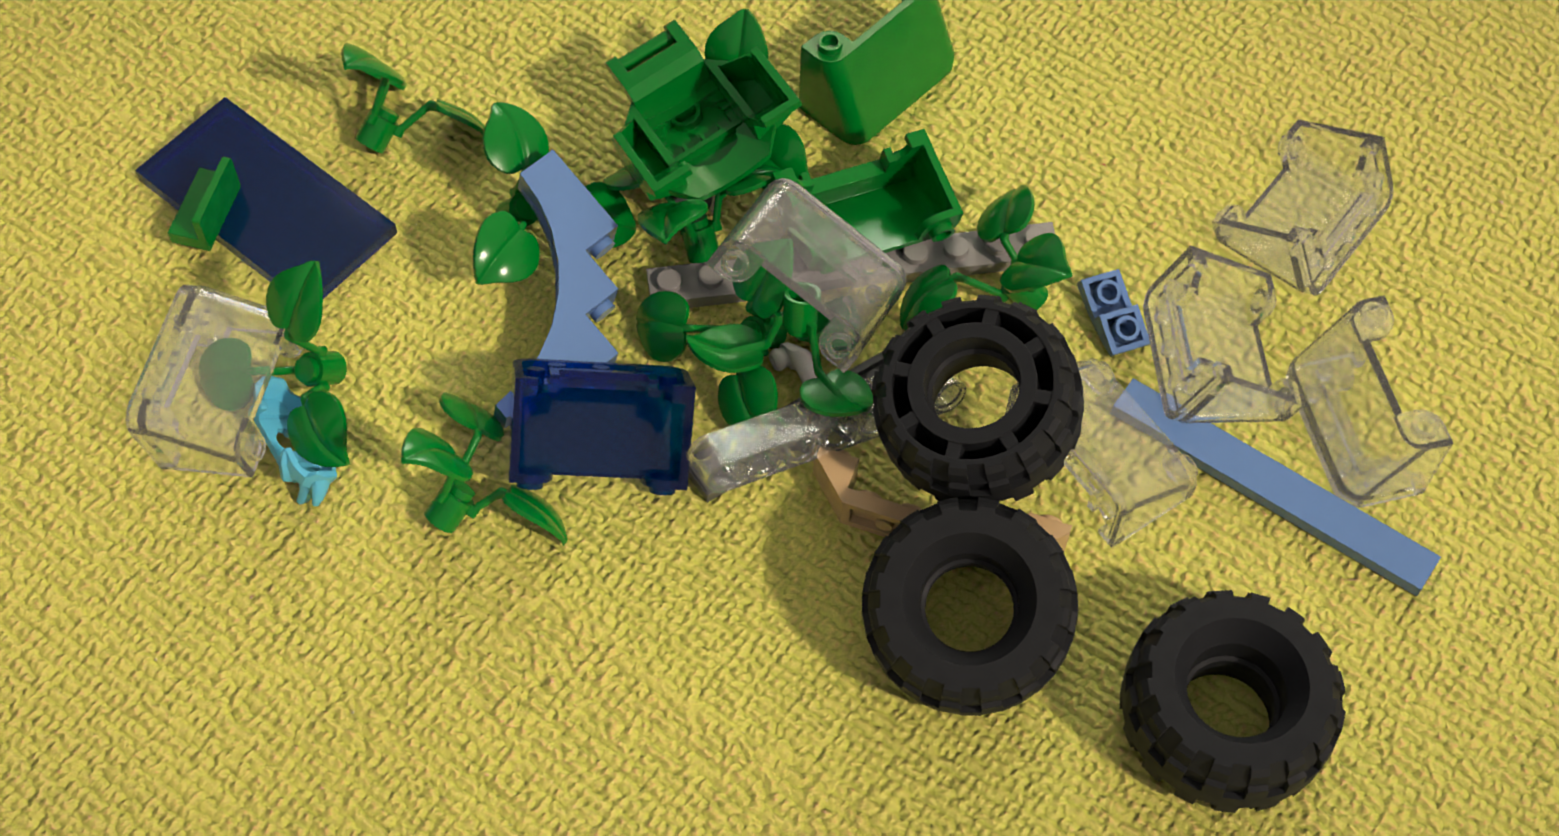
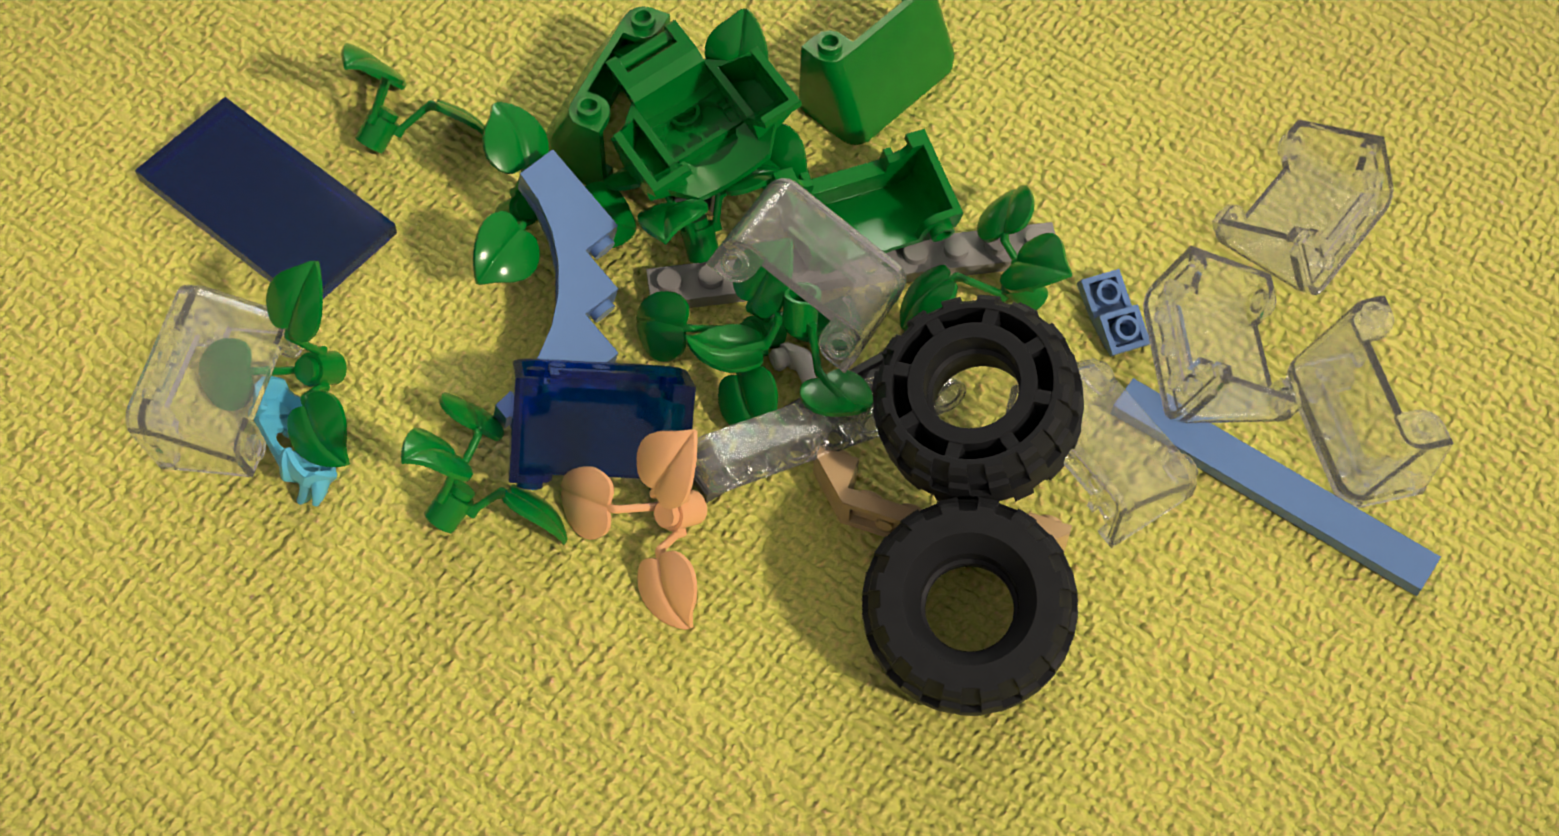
green panel [168,156,241,251] -> none
black tyre [1120,590,1346,813] -> none
none -> green windscreen [545,6,670,185]
none -> light nougat plant [561,429,707,630]

